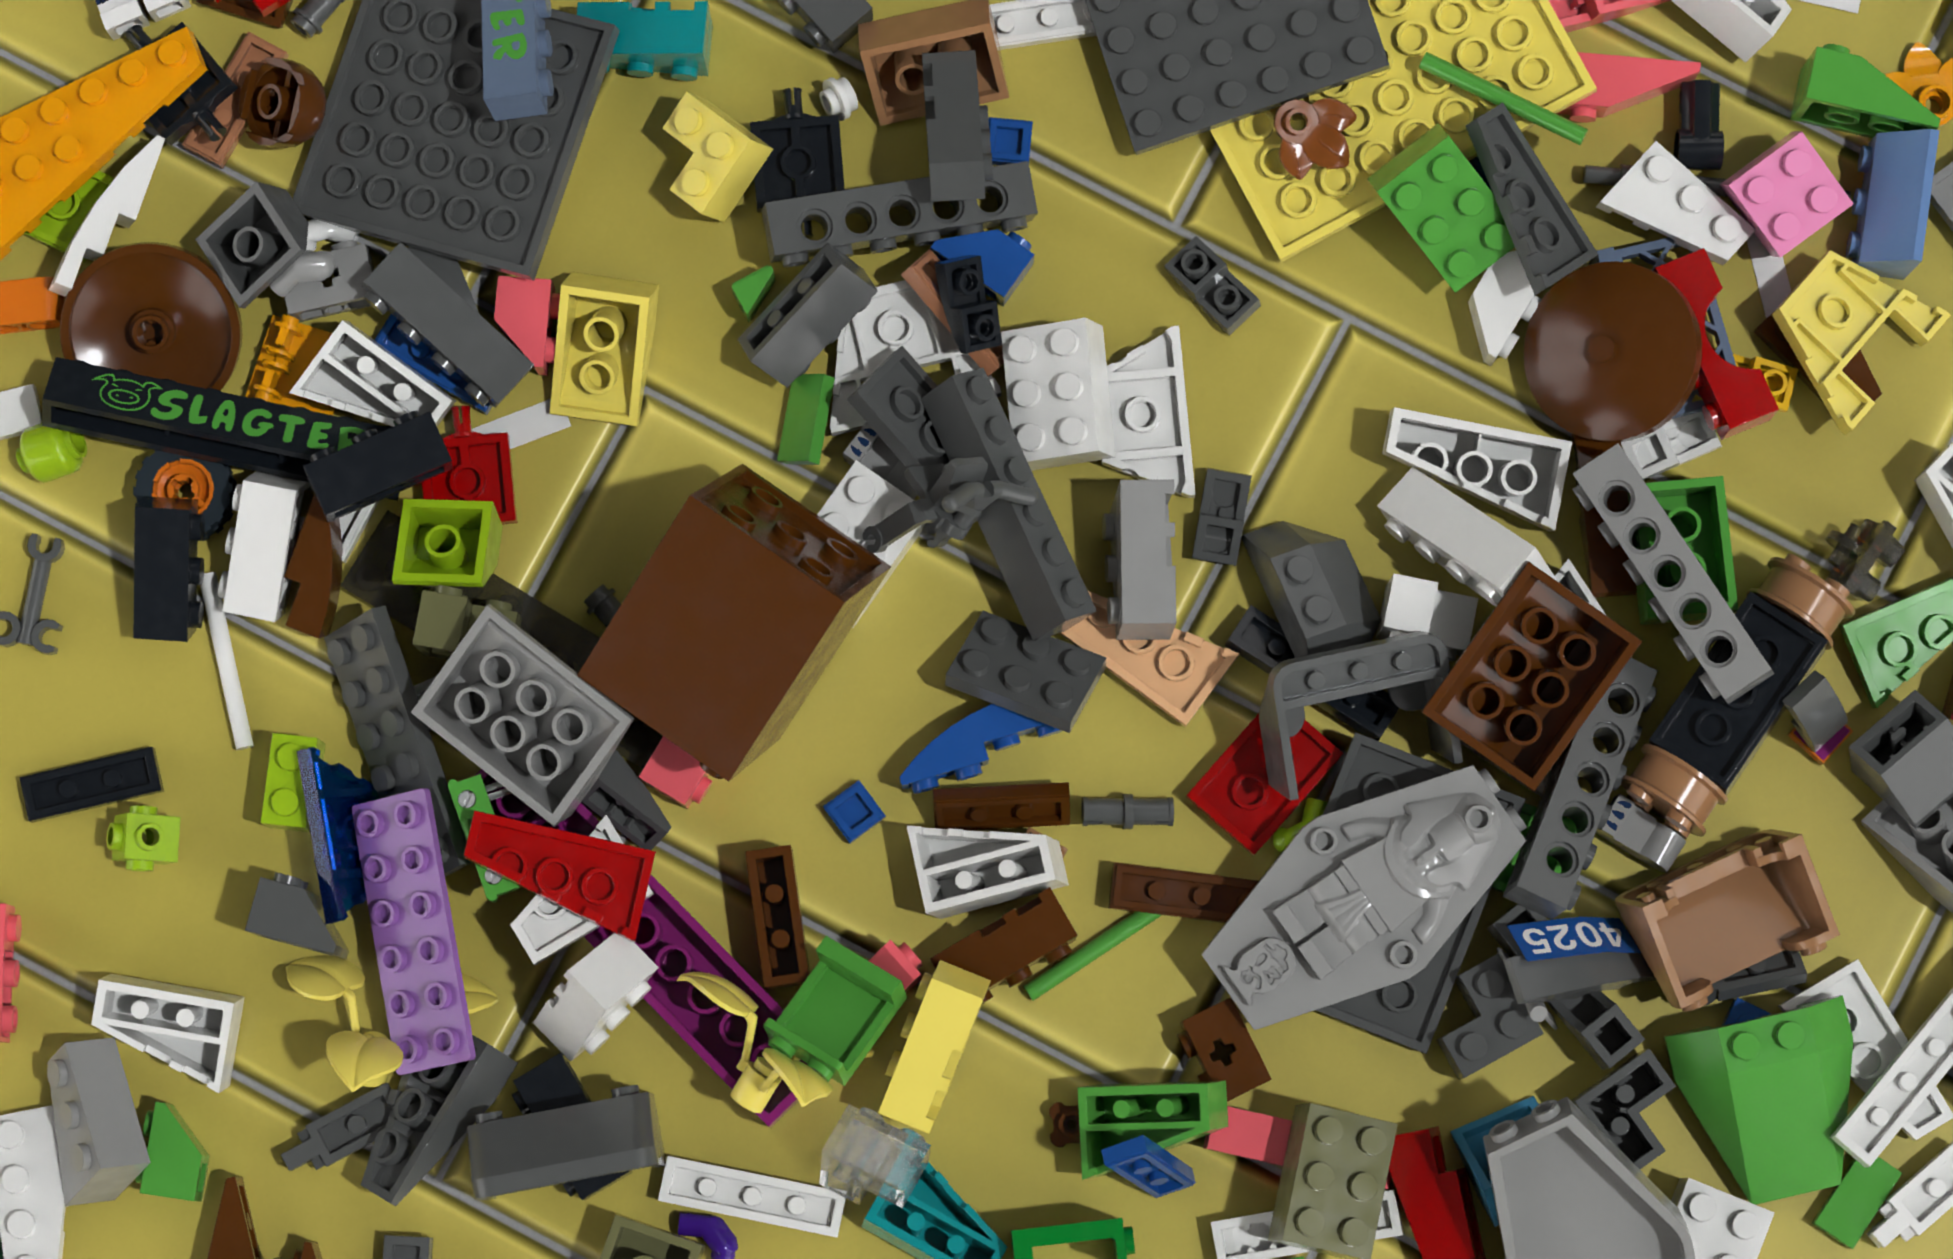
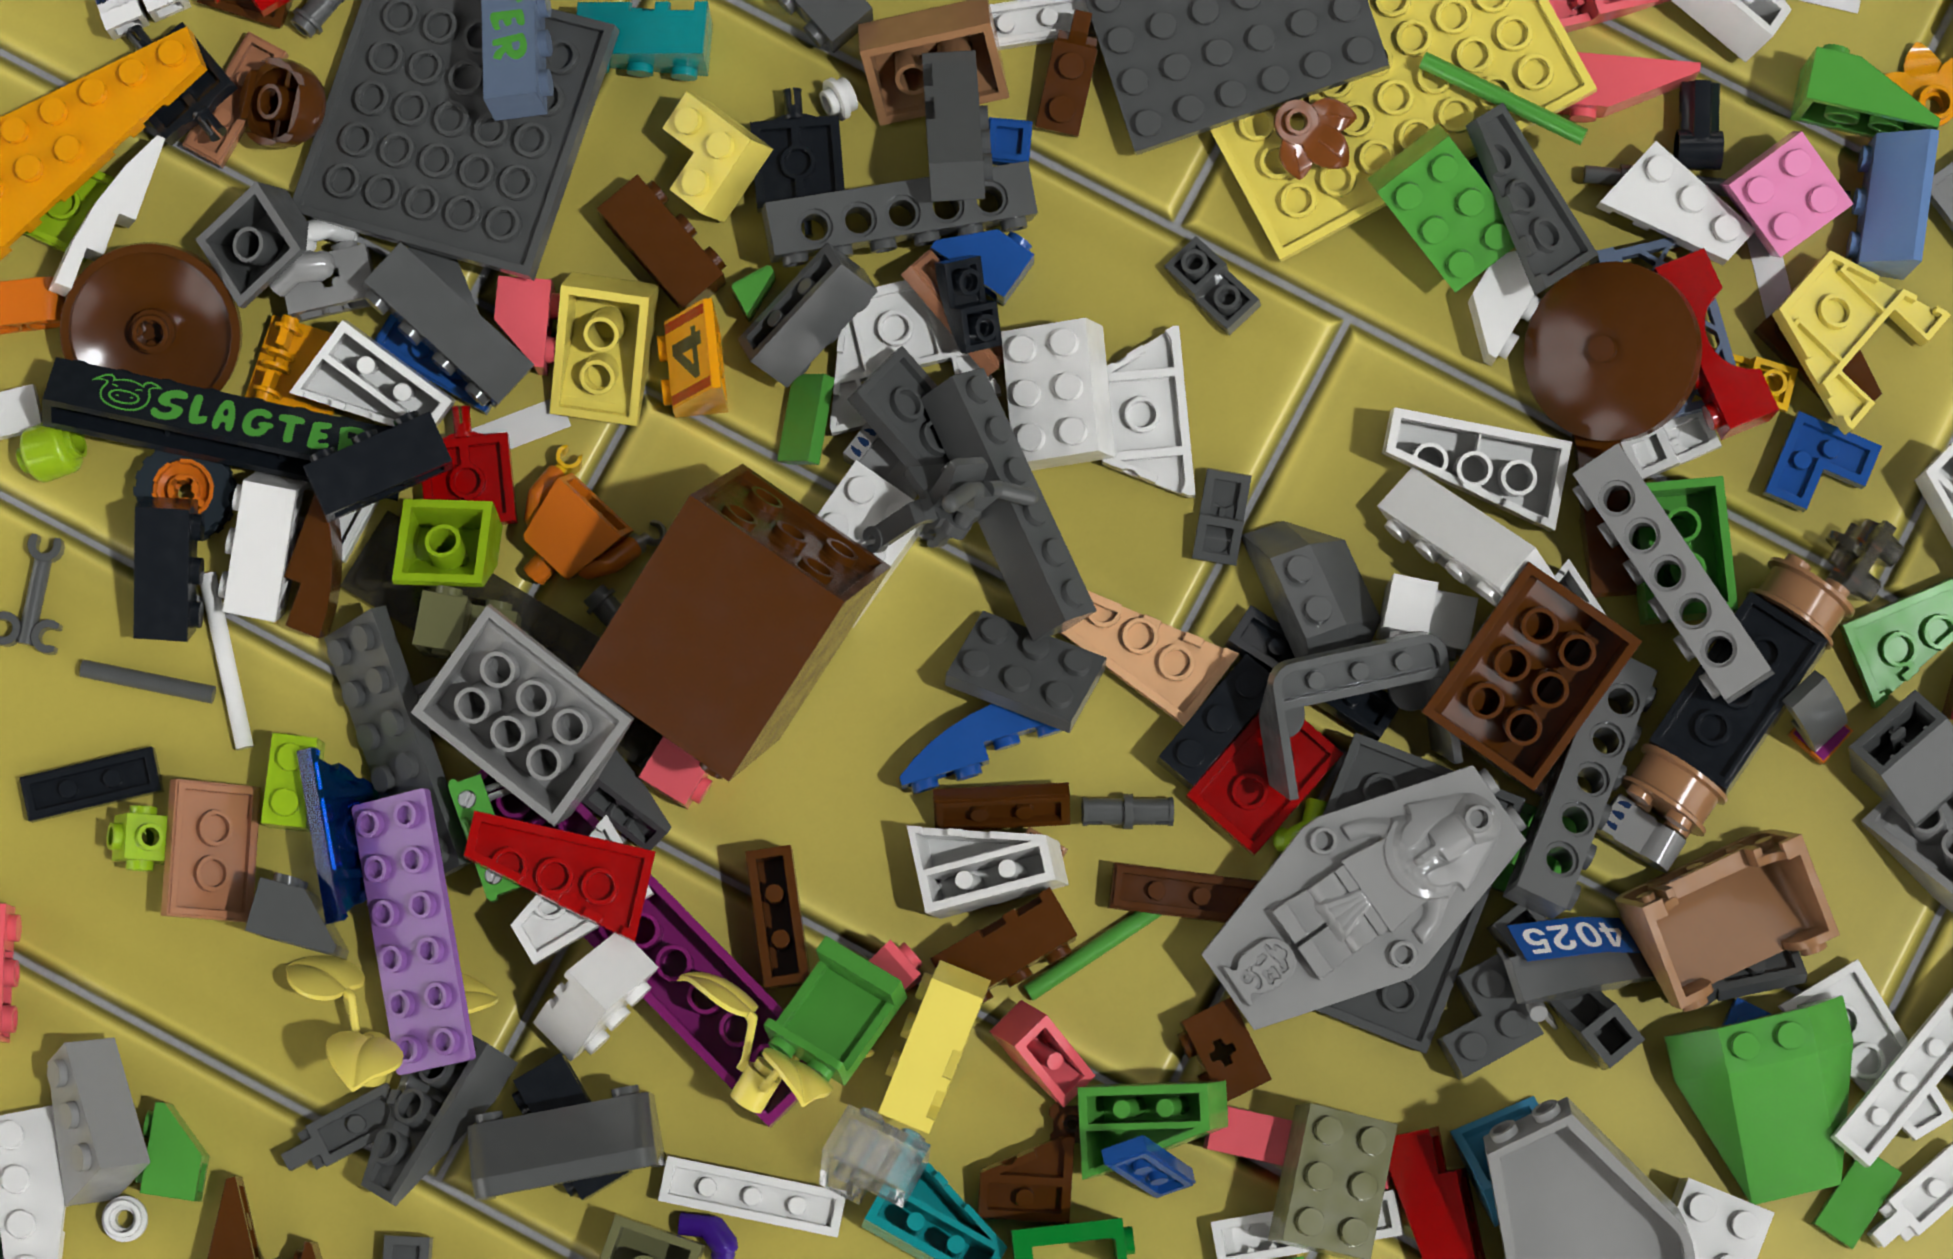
white wedge [91,974,245,1093] -> none
blue tile [823,780,886,844] -> none
light grey wedge [1102,479,1176,640] -> none
dark grey brick [1571,1049,1676,1169] -> none
none -> dark grey bar [79,659,216,704]
none -> white plate [101,1196,148,1242]
none -> nougat tile [161,779,261,923]
none -> orange torso [523,445,667,585]
none -> reddish brown brick [597,174,726,311]
none -> light orange slope [657,298,729,418]
none -> reddish brown wing [978,1133,1075,1224]
none -> coral slope [989,1000,1096,1107]
none -> reddish brown hinge [1035,9,1098,137]
none -> black brick [1156,653,1270,790]
none -> blue plate [1762,411,1882,512]

